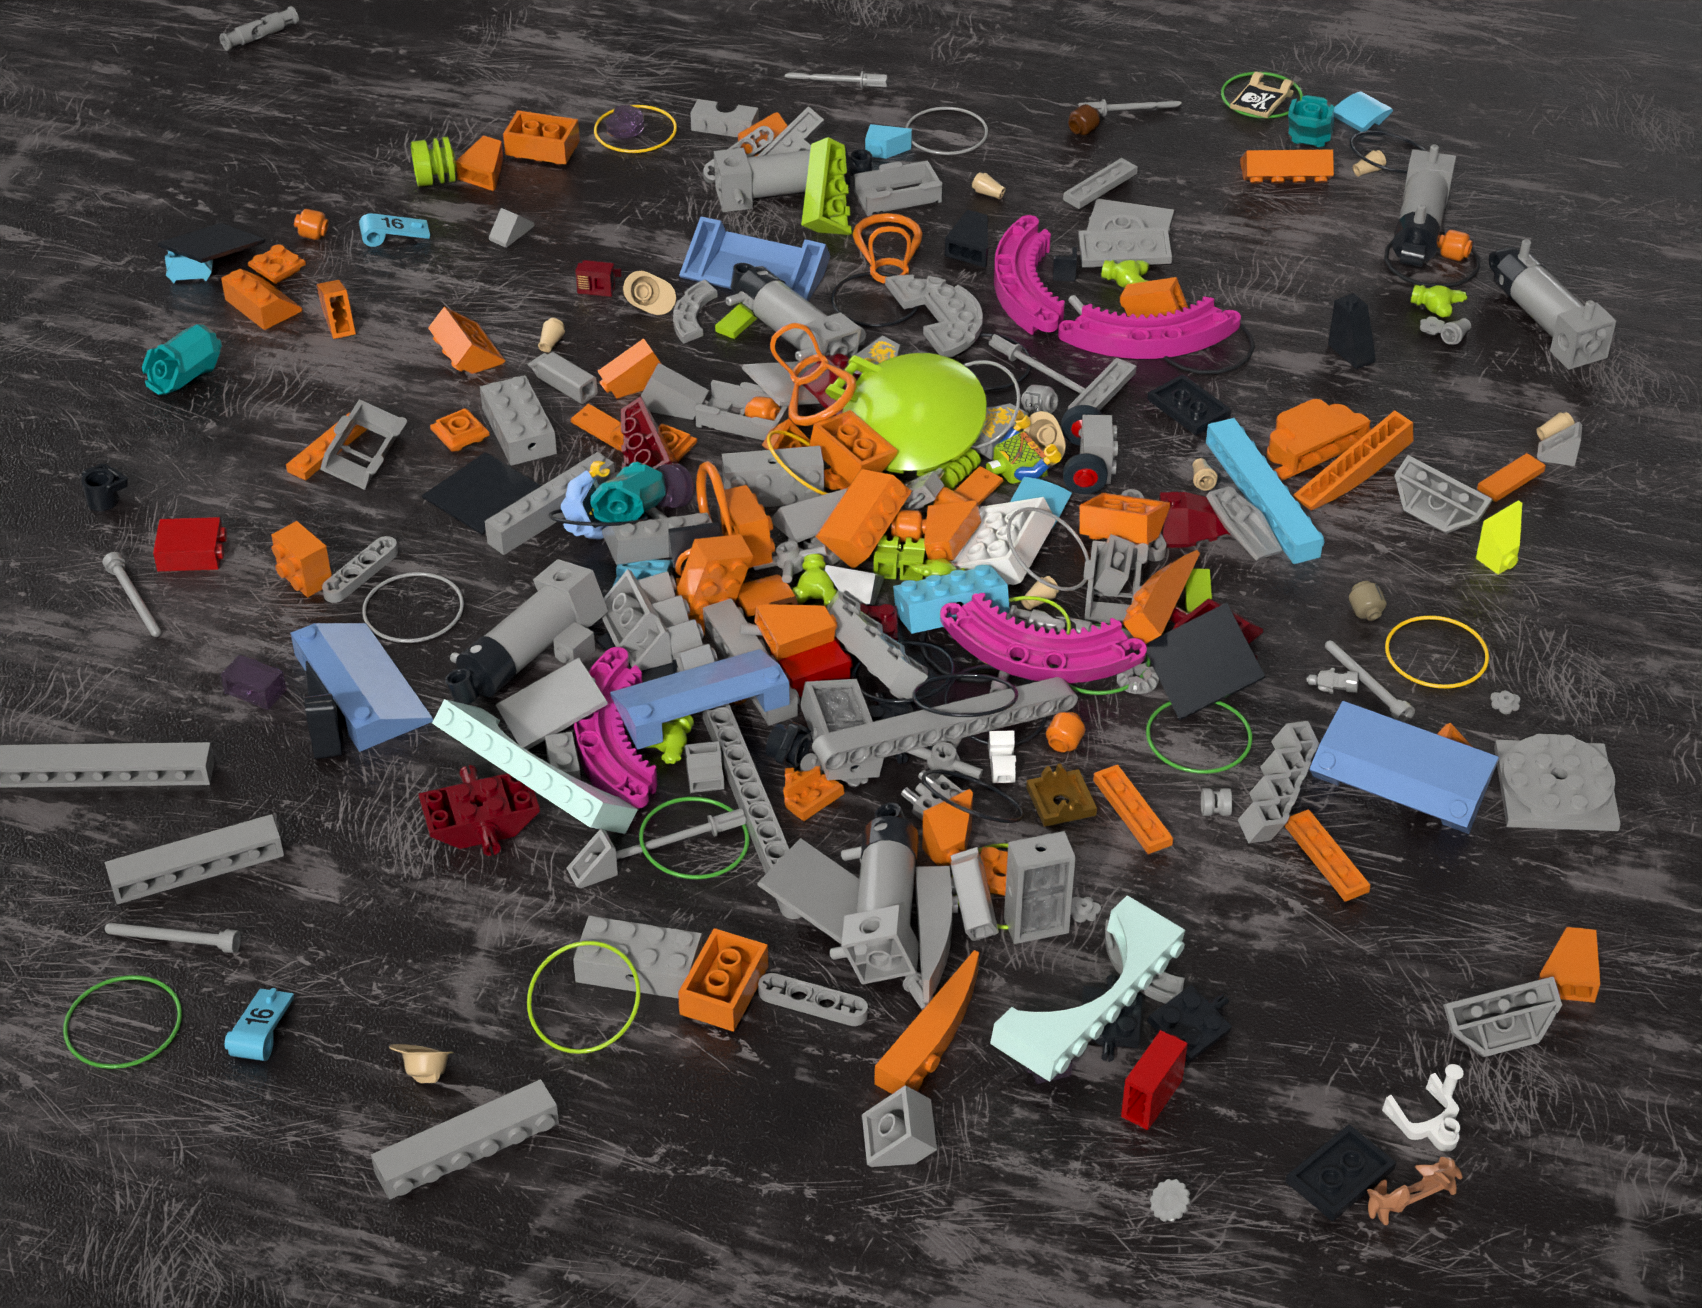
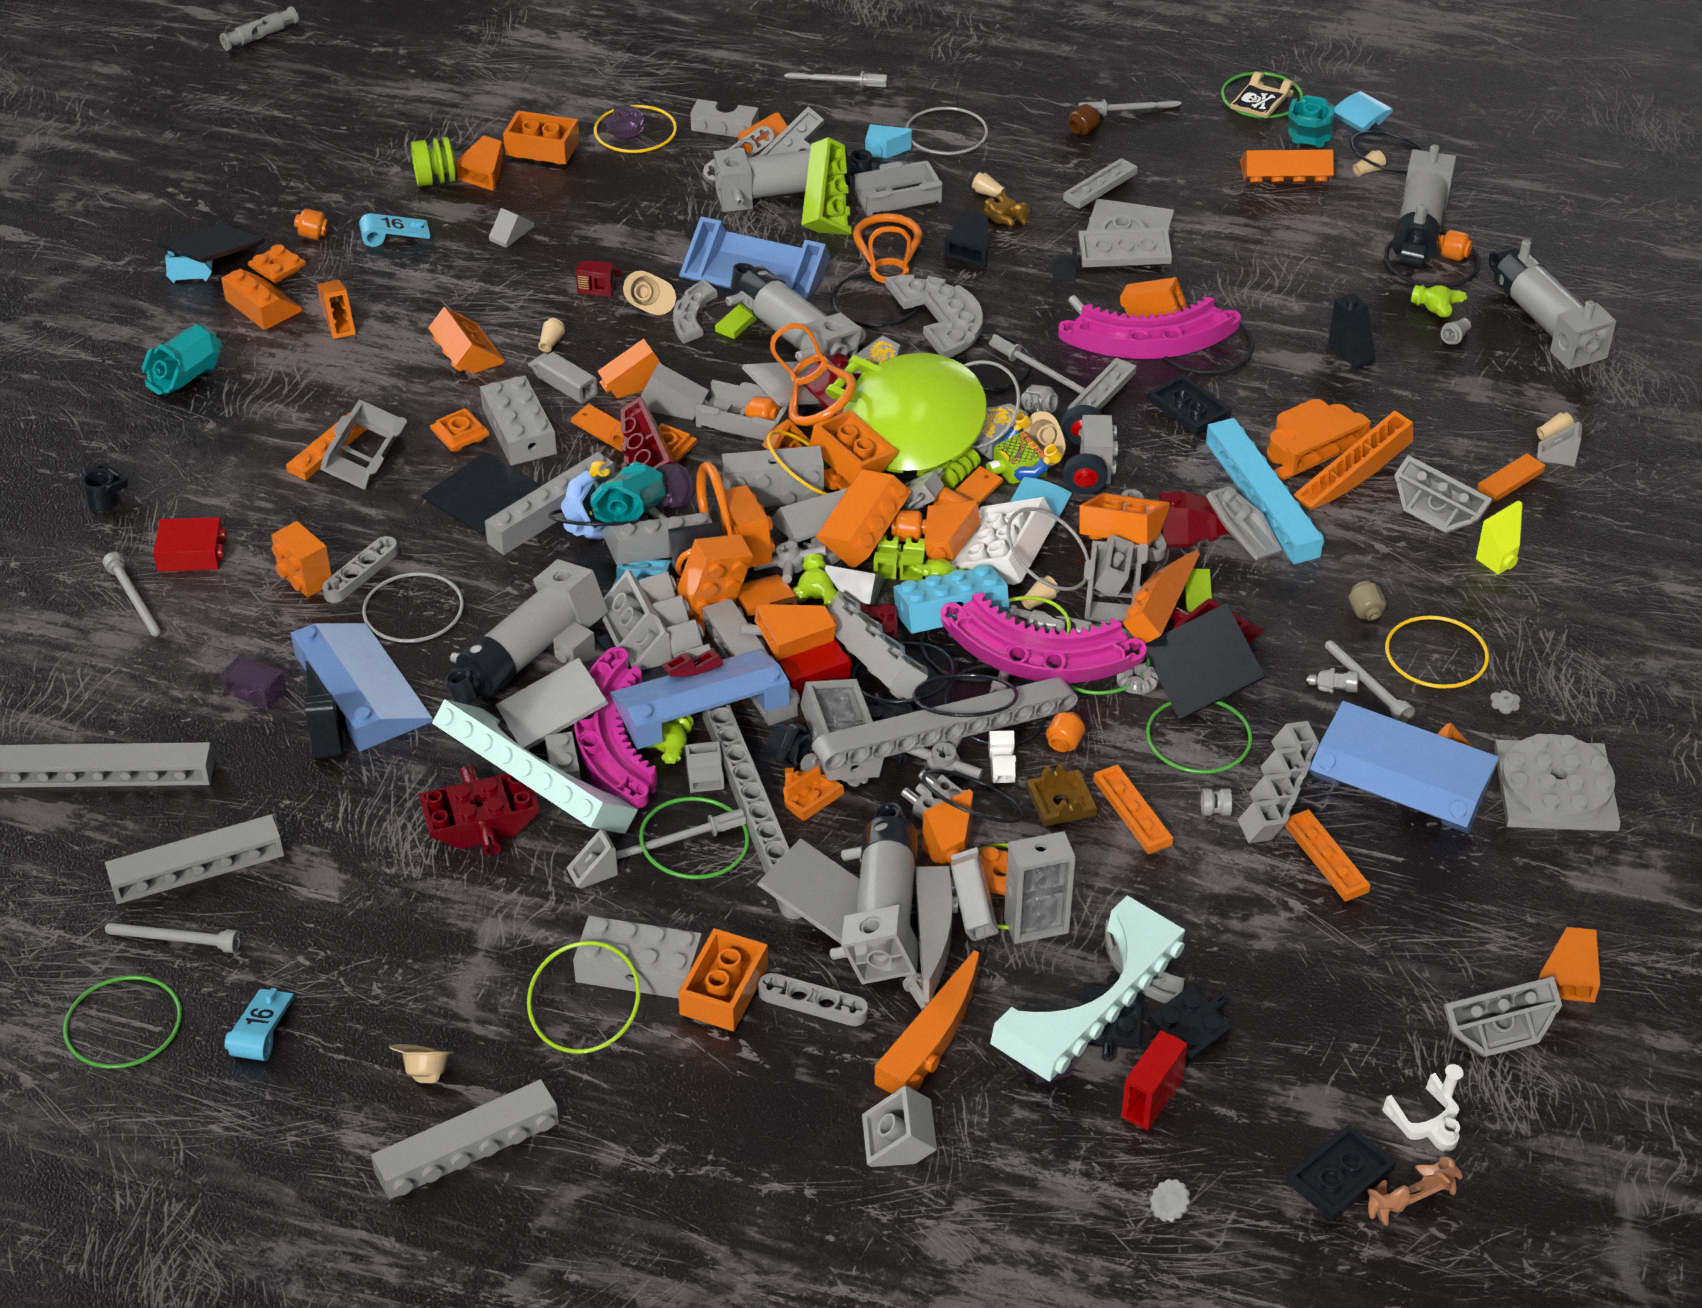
dark pink gear [994,215,1065,335] -> none
light grey plant [1071,897,1101,923] -> none
lime animal [1101,260,1149,288] -> none
tan cone [1193,458,1218,491] -> none
light grey plant [1420,317,1445,335] -> none
none -> dark red slope [661,649,724,677]
none -> pearl gold animal [984,192,1031,227]

